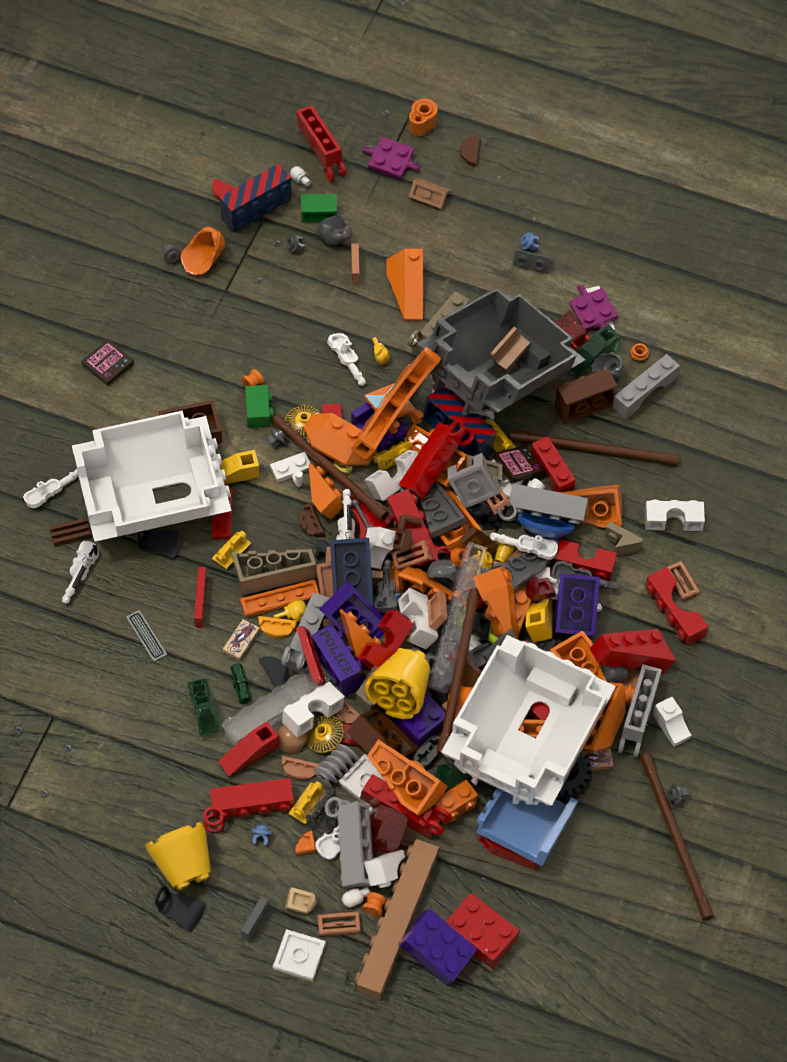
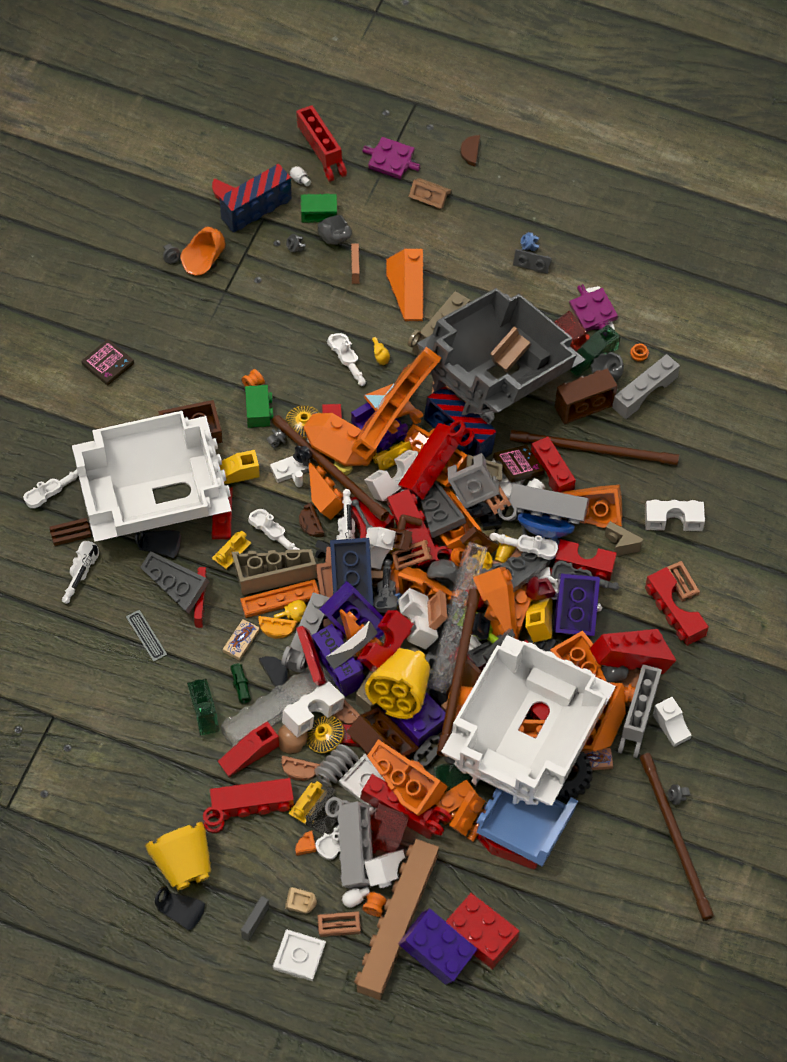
medium blue plate [251,825,272,845] -> none
orange piece [409,99,437,136] -> none
yellow hinge [485,419,516,452] -> none
none -> dark grey wing [140,551,210,614]
none -> white piece [248,509,300,550]
none -> black plate [293,446,312,466]
none -> dark grey sticker [326,621,378,669]
none -> orange plate [449,790,487,842]

